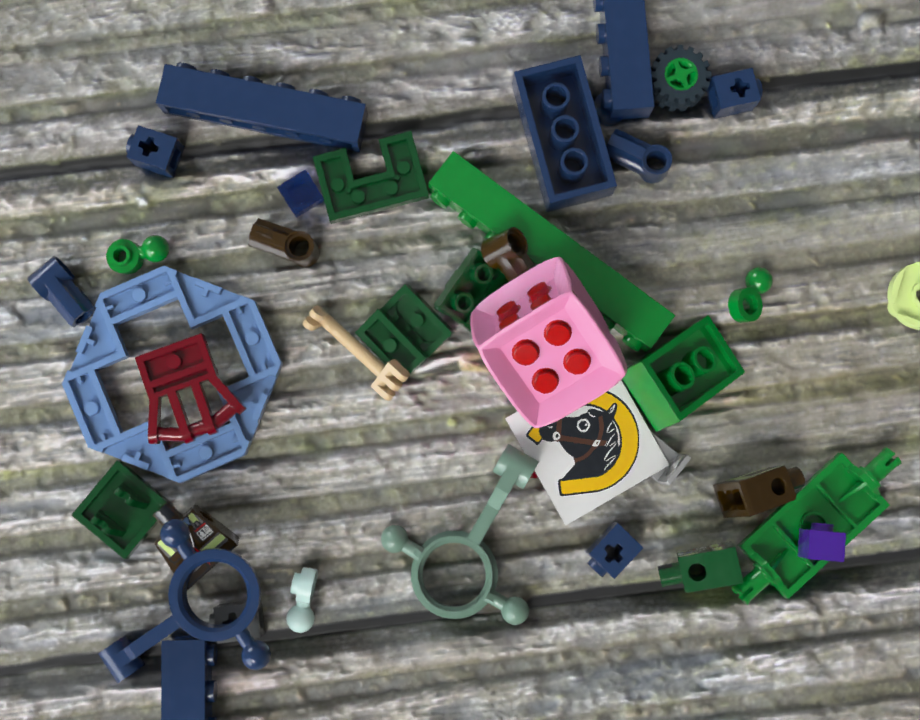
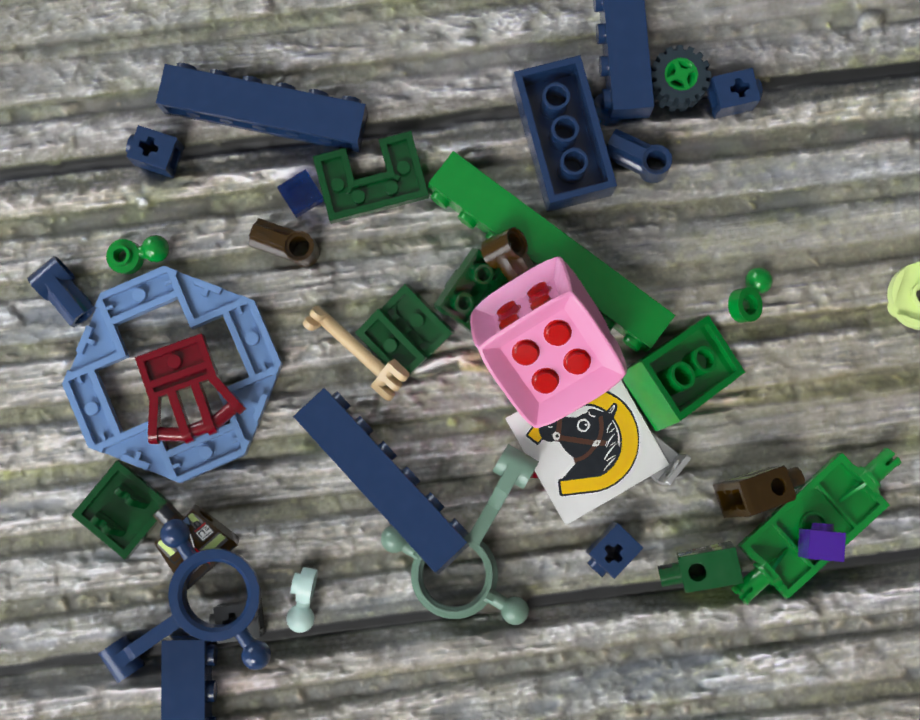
none -> dark blue brick [293,388,470,574]

